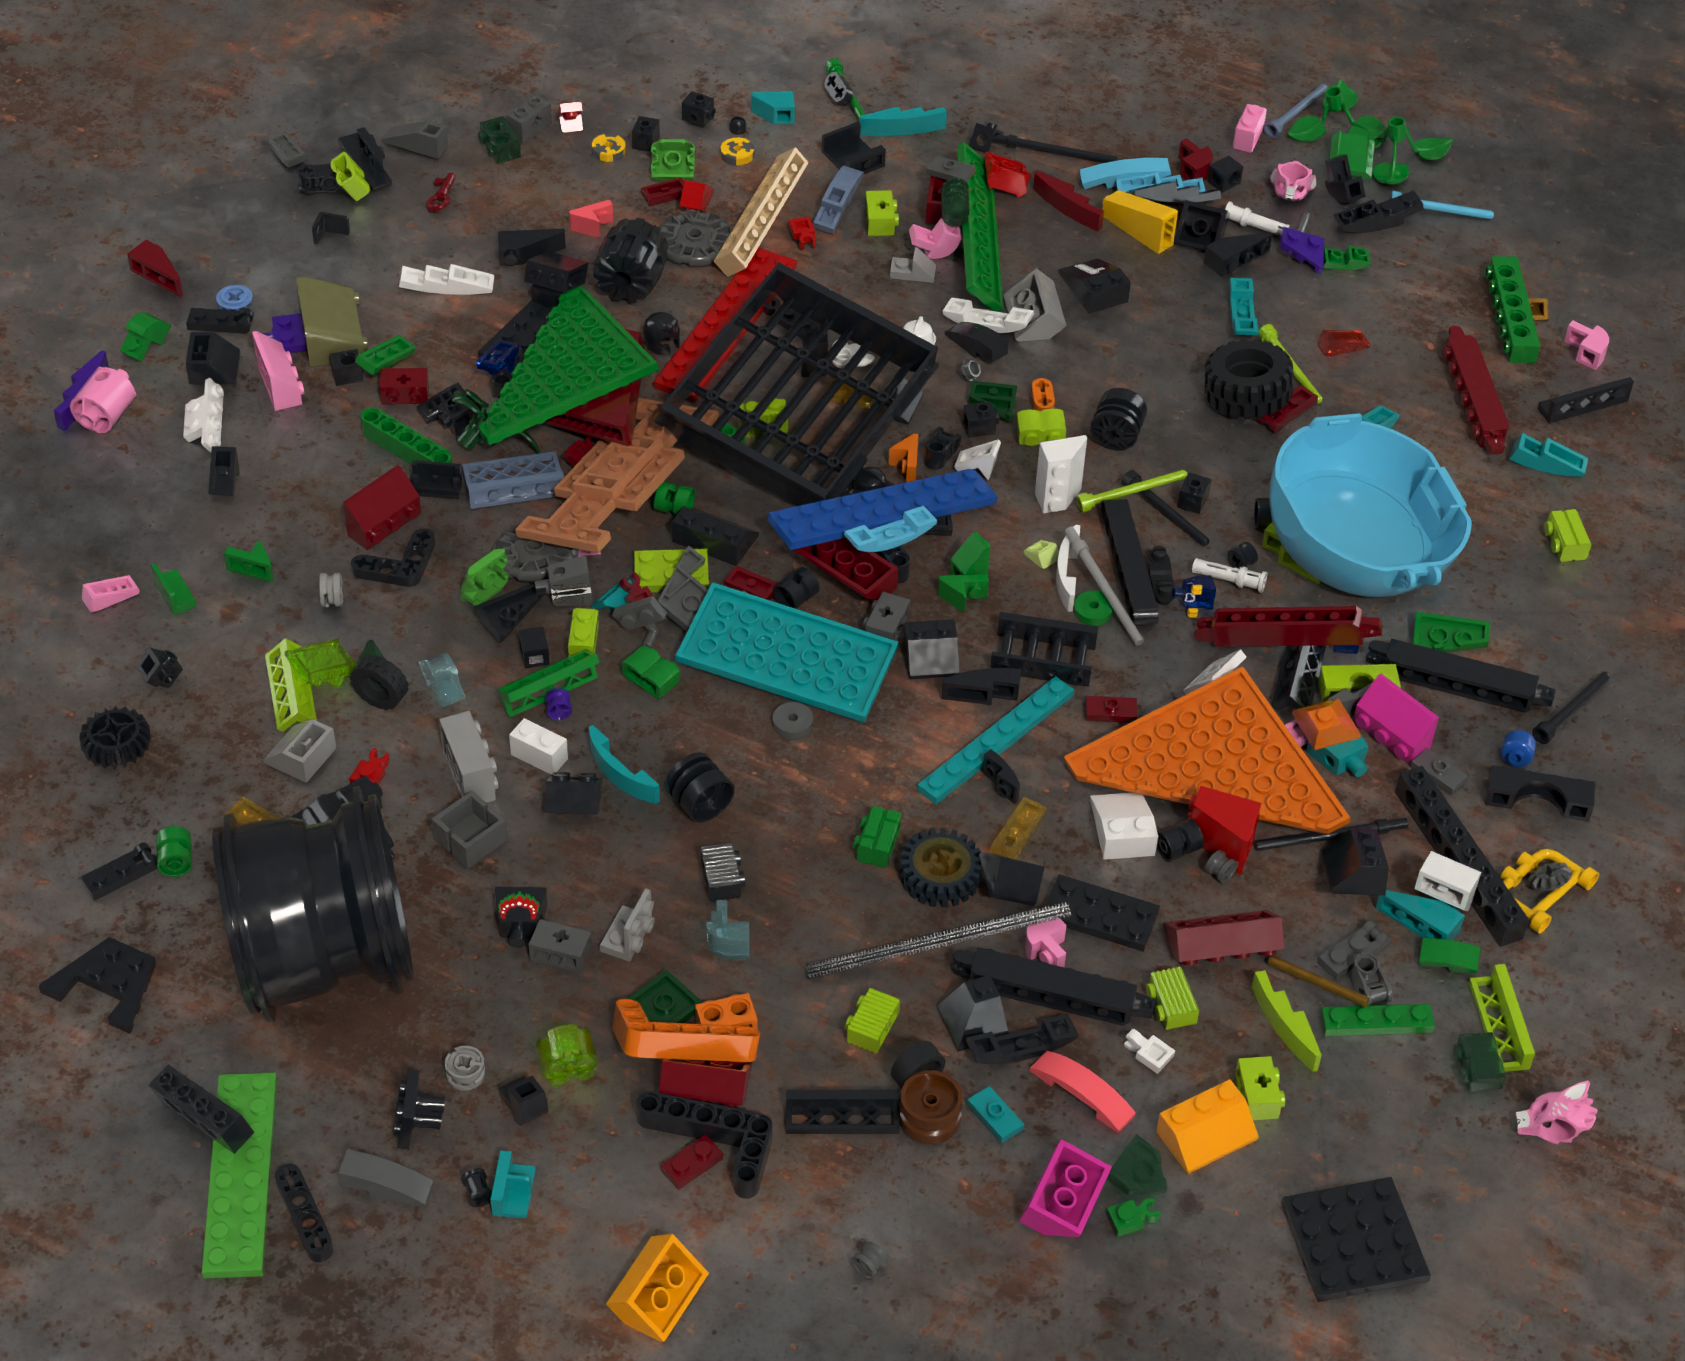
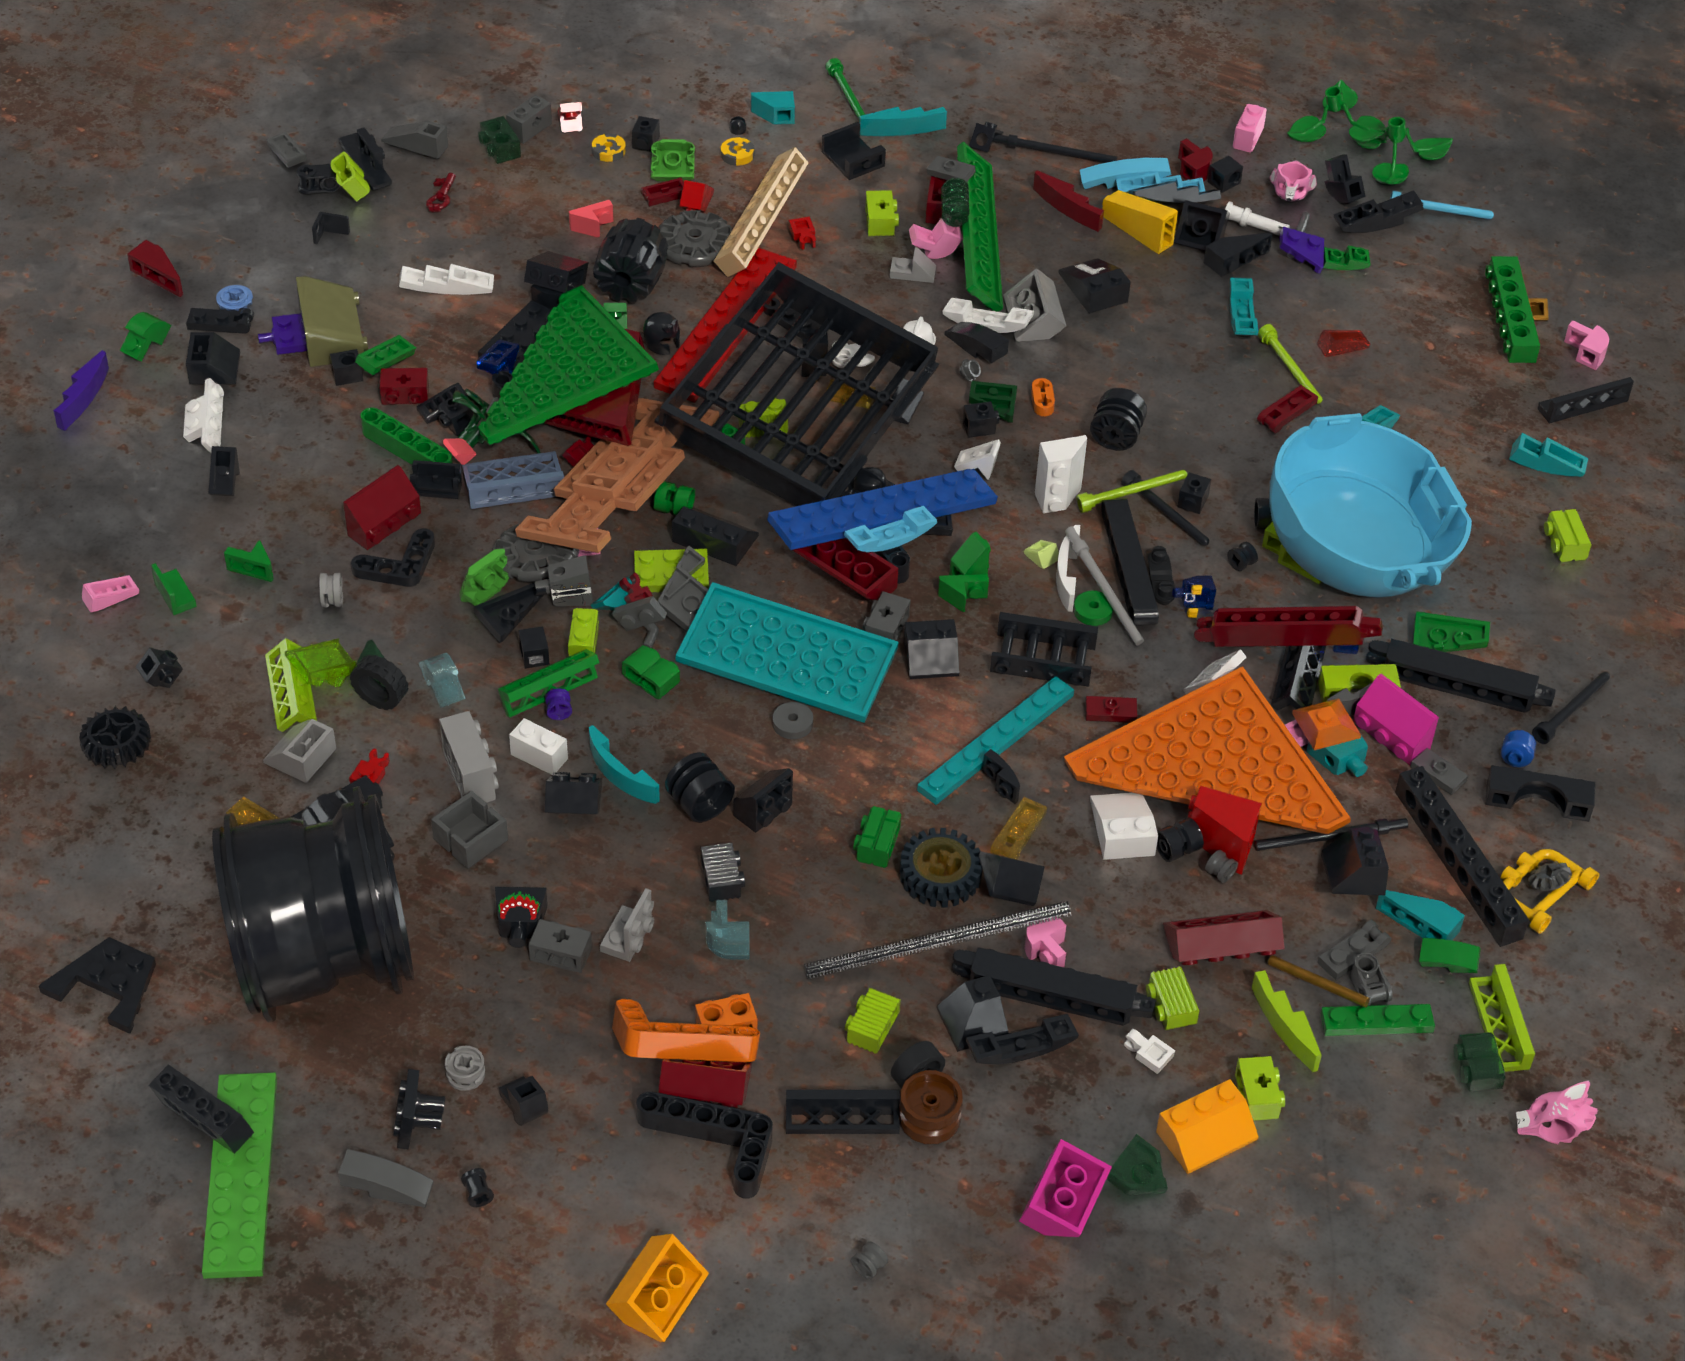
bright pink cylinder [70,367,136,433] -> none
black plate [80,842,157,901] -> none
green wheel [156,826,193,877] -> none
bright pink slope [252,331,305,411] -> none
black beam [275,1164,333,1262] -> none
teal panel [491,1150,536,1218] -> none
black slope [498,228,566,266] -> none
clear neon green brick [536,1024,598,1087] -> none
dark green plate [627,970,703,1023] -> none
dark red plate [660,1134,723,1190] -> none
black brick [682,91,716,127] -> none
dark red plate [724,566,777,600] -> none
black wheel [773,567,820,609] -> none
sand blue slope [813,165,864,234] -> none
black beam [824,72,853,106] -> none
orange slope [888,434,918,482] -> none
black piece [924,427,961,470] -> none
black slope [941,668,1021,705] -> none
teal plate [967,1086,1025,1144] -> none
red slope [984,152,1031,198] -> none
lime brick [1016,409,1066,446] -> none
coral slope [1029,1051,1136,1133] -> none
black plate [1046,874,1160,952] -> none
green plate [1106,1198,1161,1237] -> none
white pin [1192,558,1268,593] -> none
black tyre [1205,339,1293,419] -> none
sand blue piece [1264,84,1327,138] -> none
black plate [1281,1177,1431,1302] -> none
green slope [1329,130,1375,180] -> none
white slope [1414,851,1481,911] -> none
dark red hinge [1443,325,1509,454] -> none
none -> coral slope [443,438,476,465]
none -> green slope [604,303,628,329]
none -> black slope [733,768,793,833]

